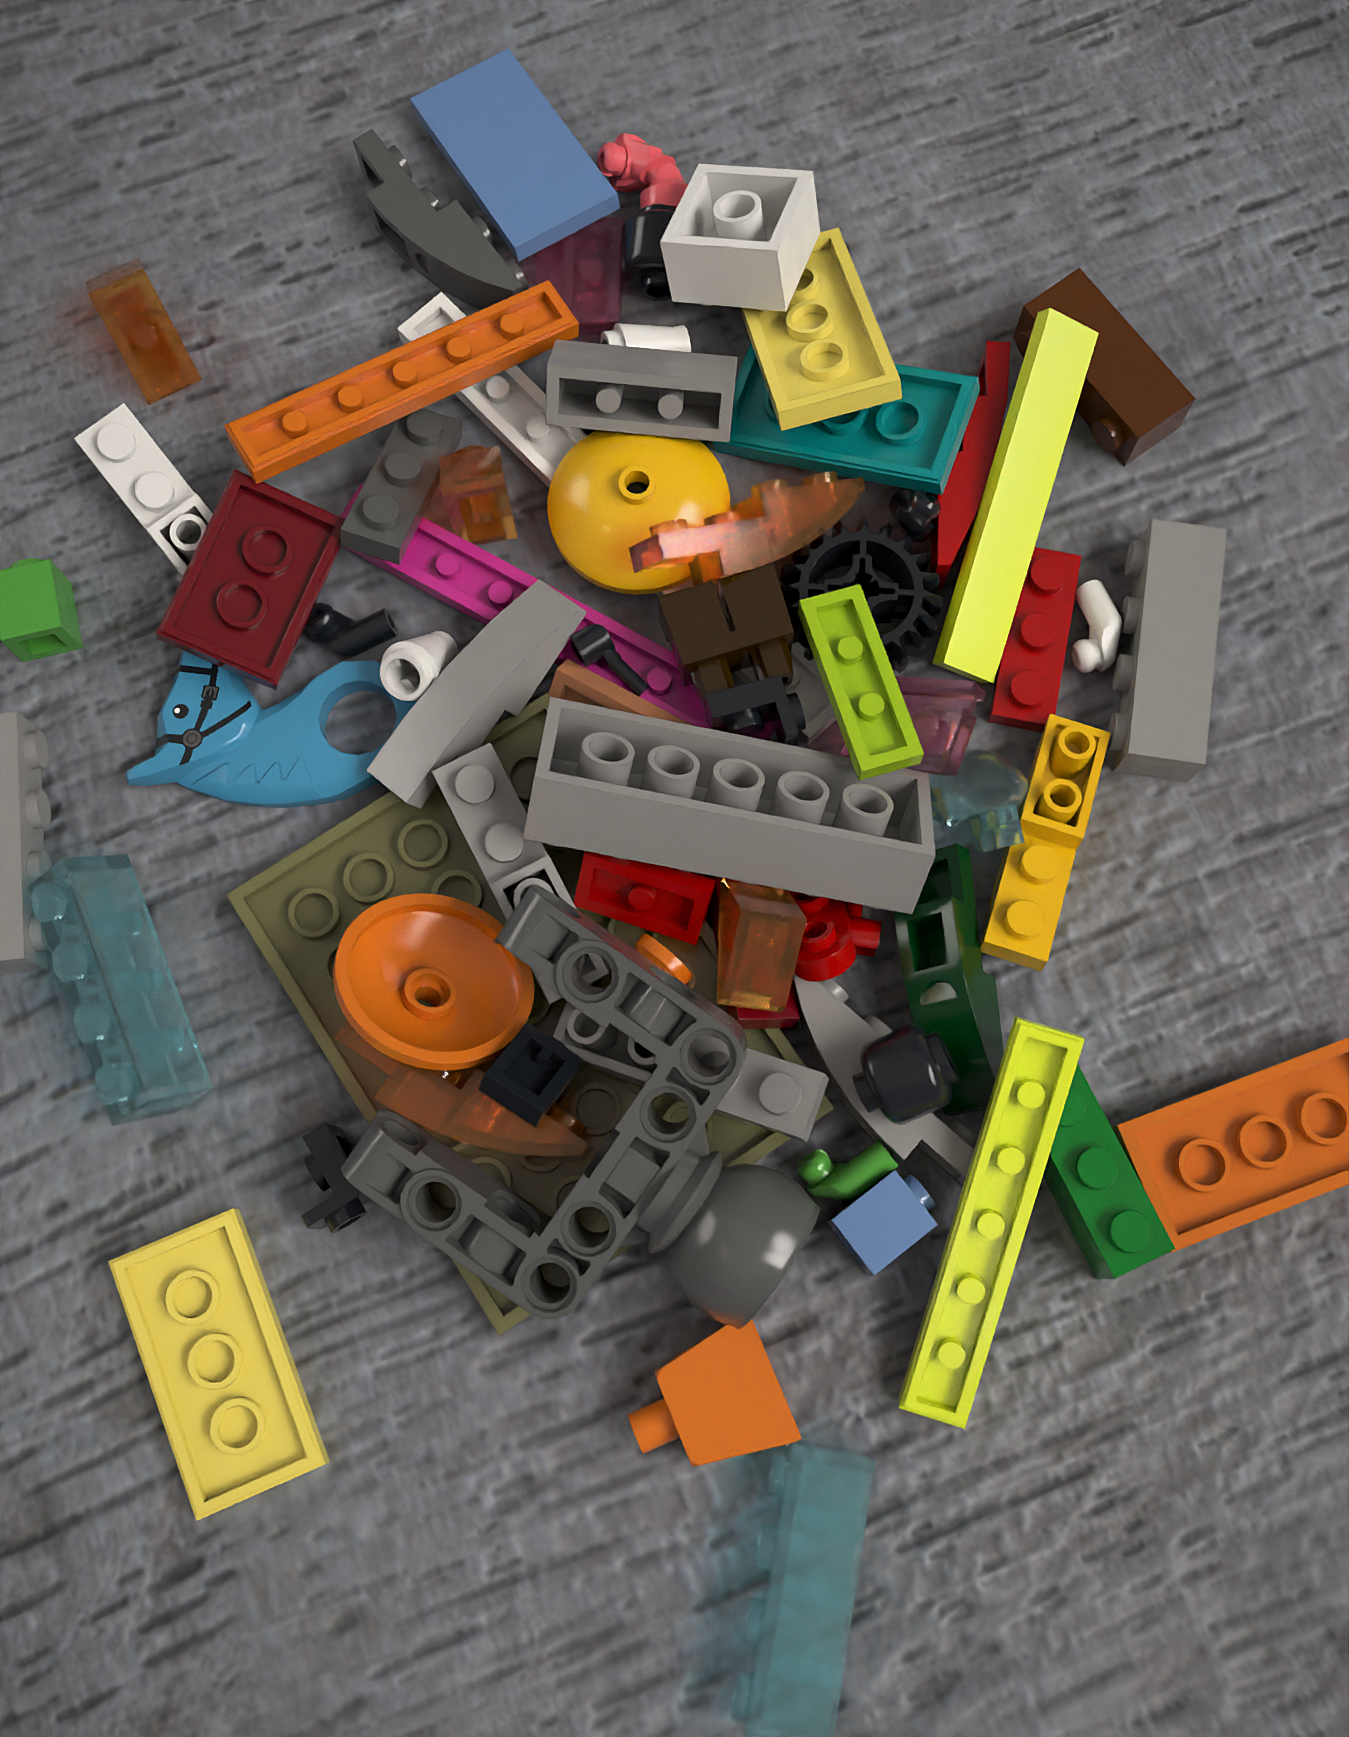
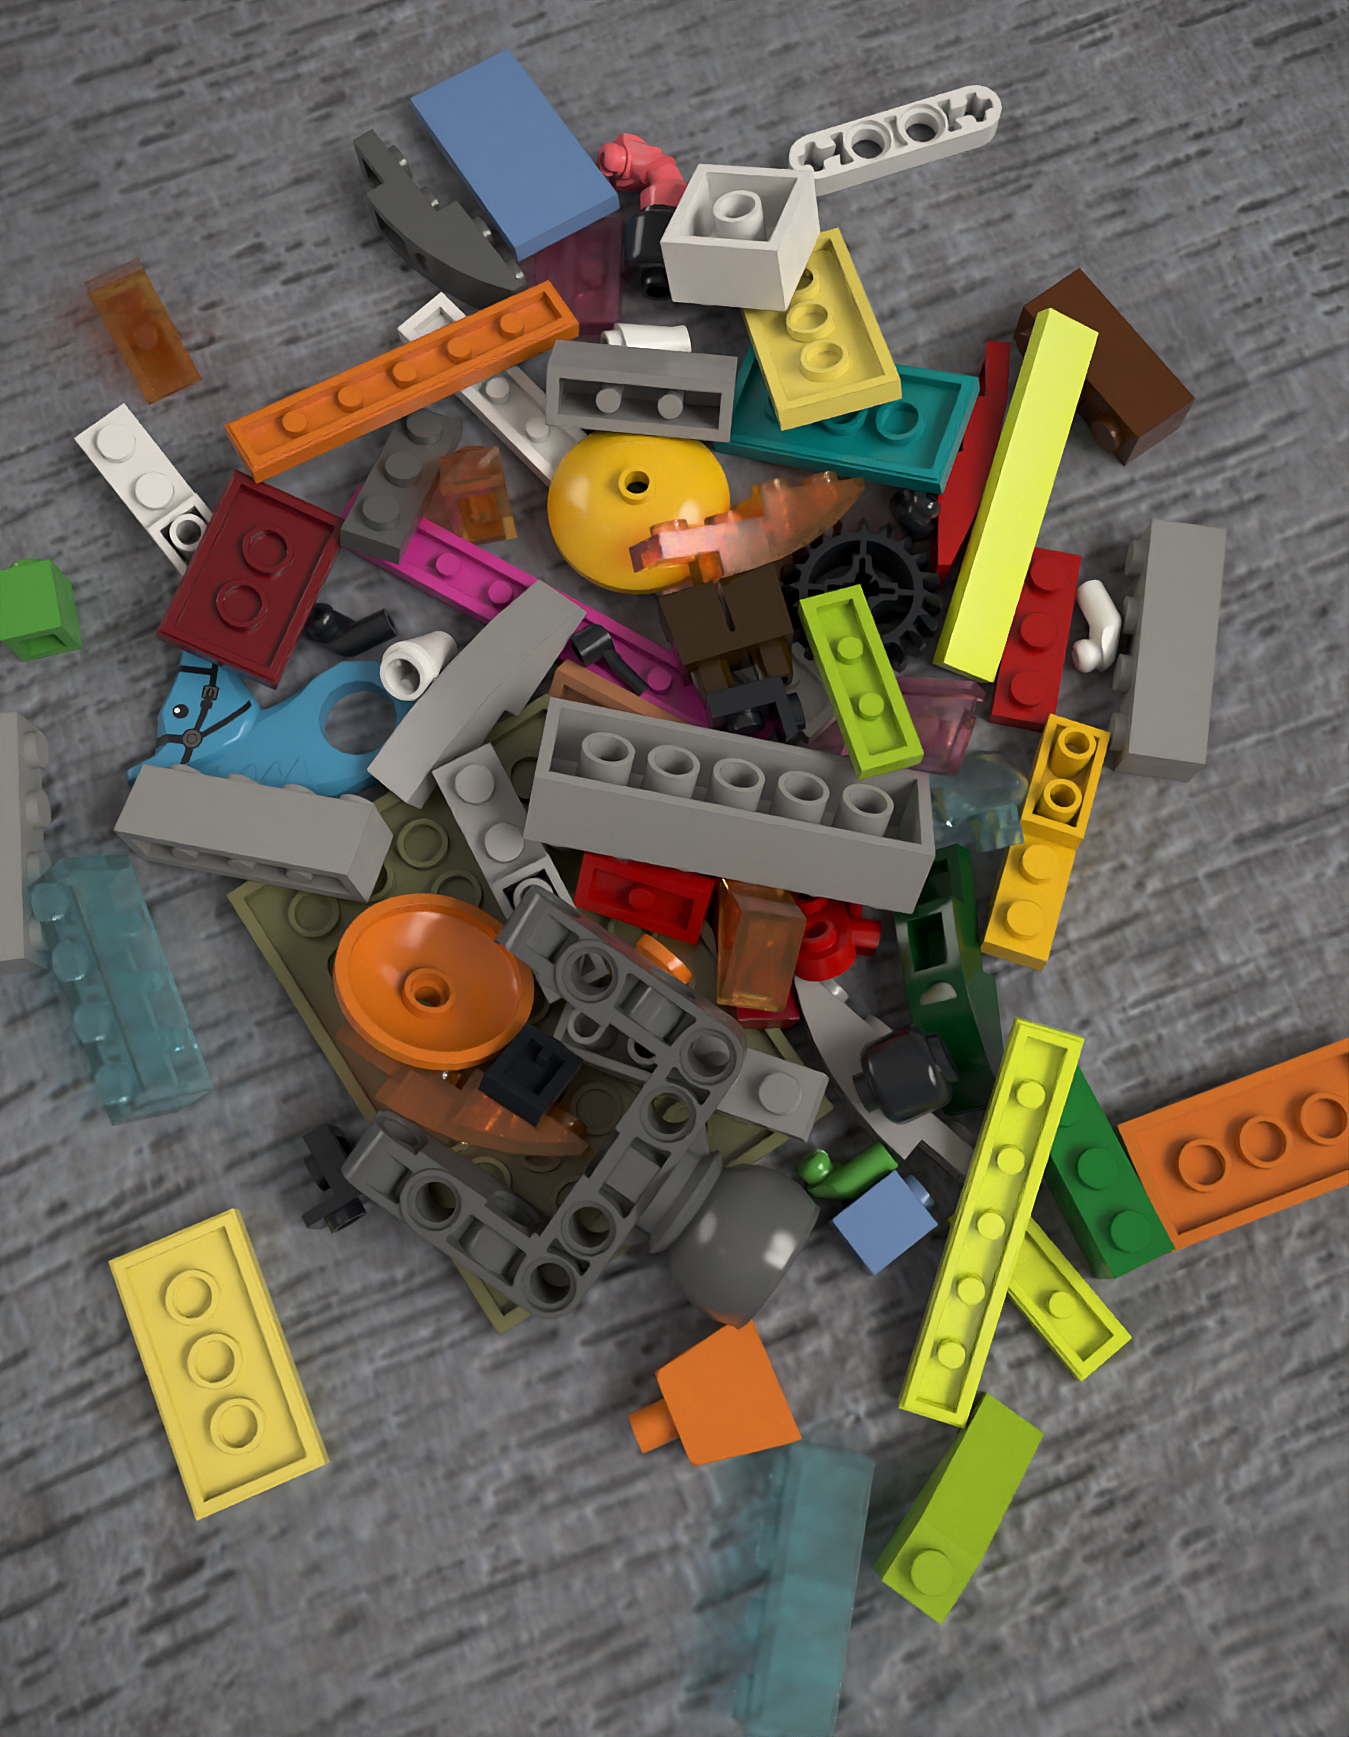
none -> light grey brick [113,764,394,904]
none -> white beam [788,85,1002,196]
none -> lime slope [873,1392,1044,1625]
none -> neon yellow tile [945,1212,1132,1382]

